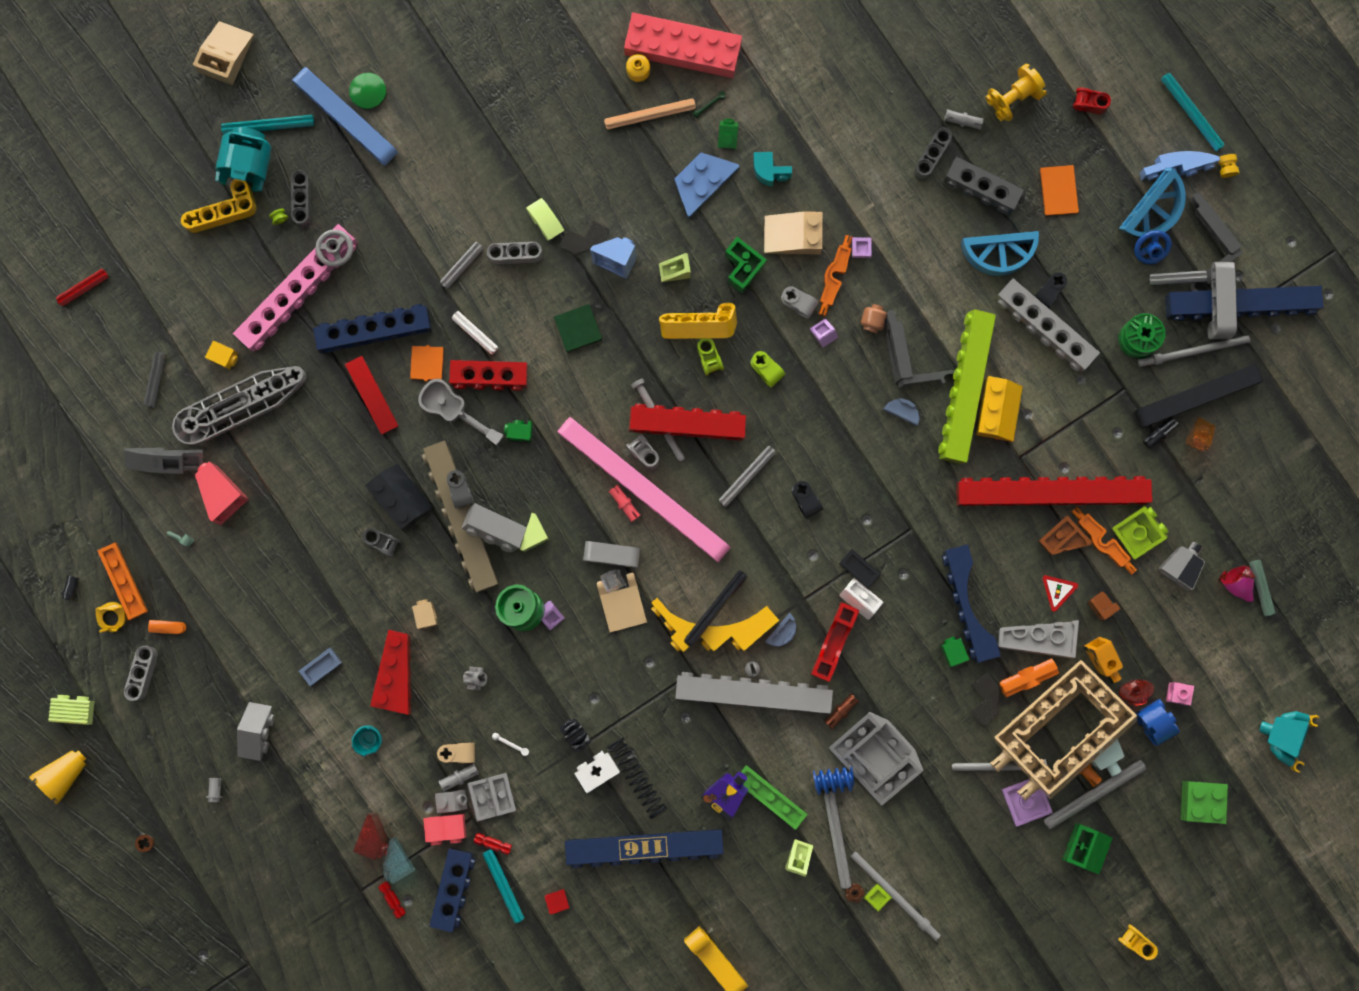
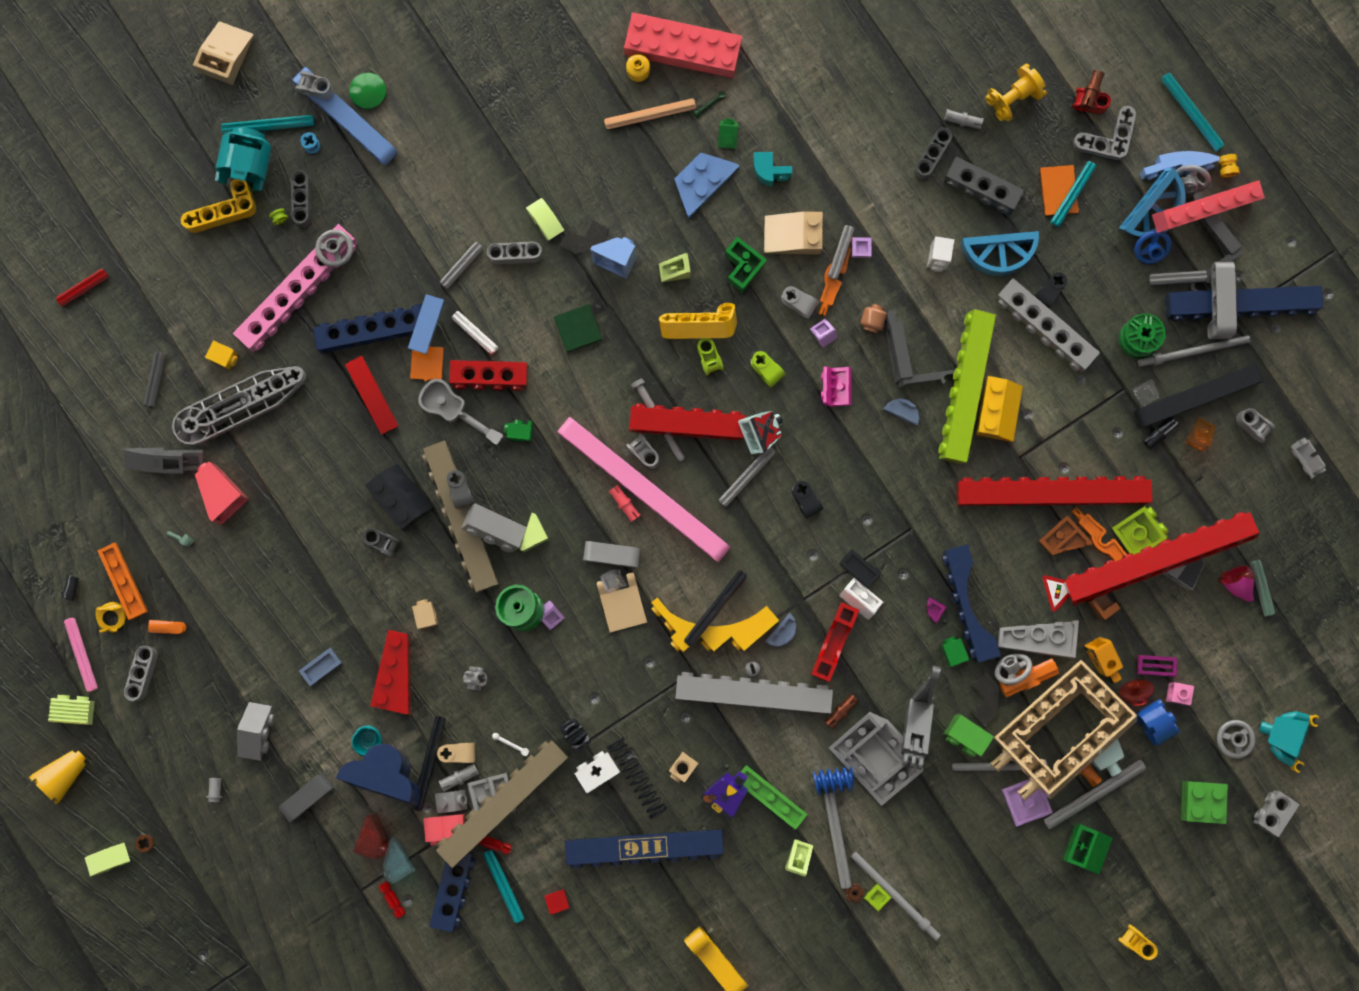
none -> bright pink axle [64,618,98,692]
none -> yellowish green slope [85,843,130,877]
none -> dark grey beam [278,772,334,823]
none -> light grey piece [295,71,334,100]
none -> dark azure bush [300,132,321,154]
none -> dark blue brick [336,744,421,807]
none -> medium blue tile [408,294,445,355]
none -> black axle [412,716,446,811]
none -> dark tan brick [436,741,568,868]
none -> tan brick [669,752,698,783]
none -> torso [738,411,783,454]
none -> dark pink bracket [821,366,852,407]
none -> light grey axle [828,225,854,280]
none -> dark grey hinge [901,665,941,770]
none -> magenta tile [926,597,946,624]
none -> white brick [927,236,954,272]
none -> bright green brick [943,715,994,757]
none -> light grey piece [995,653,1032,685]
none -> teal axle [1050,161,1096,227]
none -> red brick [1064,512,1260,606]
none -> light grey beam [1073,106,1136,160]
none -> copper pin [1081,70,1105,110]
none -> clear slope [1133,379,1160,406]
none -> magenta tile [1136,655,1177,677]
none -> coral arch [1152,180,1265,233]
none -> light grey piece [1176,165,1211,193]
none -> light grey piece [1217,720,1256,759]
none -> light grey piece [1236,408,1275,443]
none -> light grey brick [1253,790,1300,837]
none -> light grey hinge [1290,438,1326,479]

